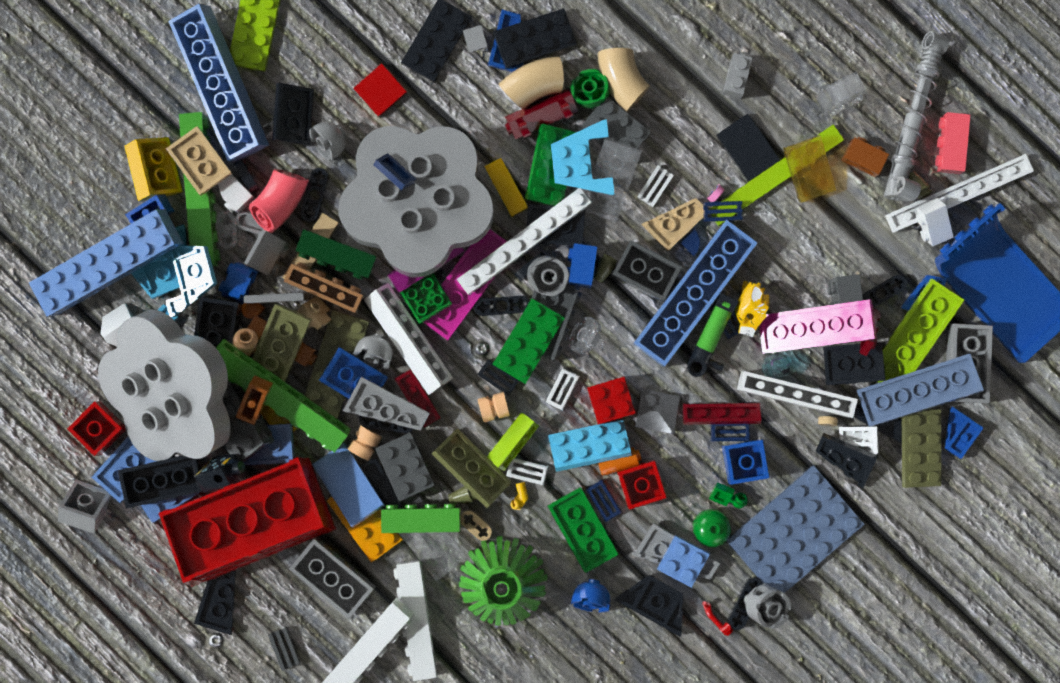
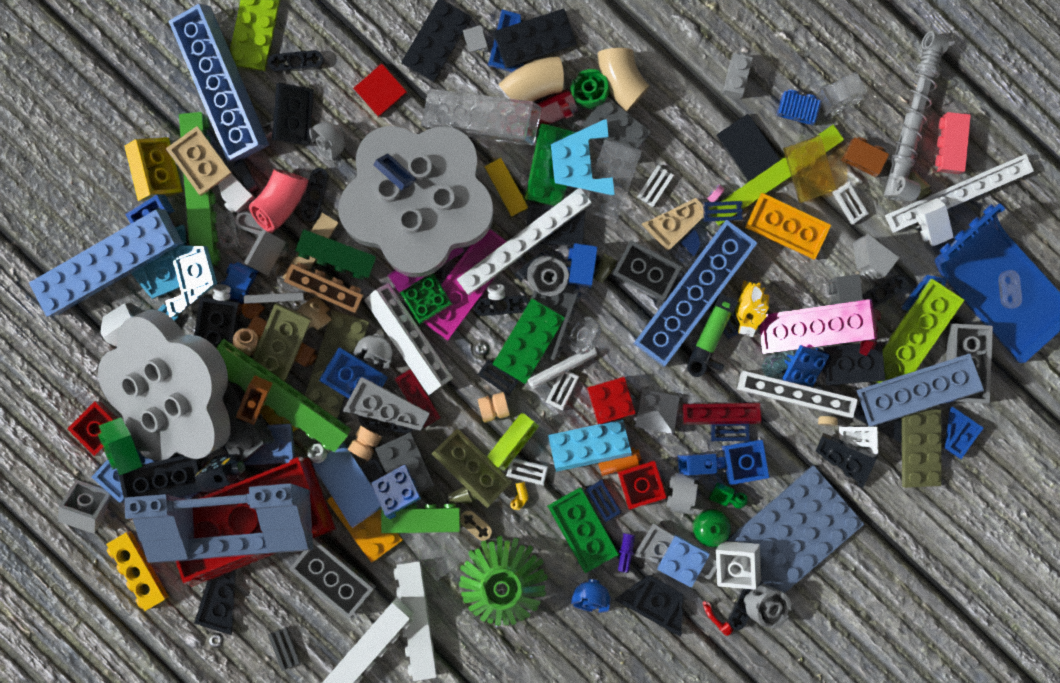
none -> green brick [98,417,142,475]
none -> yellow brick [106,531,169,611]
none -> sand blue brick [125,483,313,563]
none -> white bush [213,285,231,301]
none -> black beam [268,50,324,73]
none -> white bush [307,444,327,463]
none -> blue piece [371,464,421,519]
none -> clear brick [421,89,541,145]
none -> white bush [487,284,505,300]
none -> white axle [528,346,597,389]
none -> dark purple axle [618,533,636,573]
none -> light grey brick [667,473,699,515]
none -> blue torso [677,453,726,476]
none -> white brick [716,541,761,590]
none -> light orange plate [745,193,831,260]
none -> blue brick [776,90,821,126]
none -> blue piece [782,345,830,388]
none -> white tile [832,182,869,224]
none -> light grey slope [853,234,899,281]
none -> clear plate [998,270,1022,309]

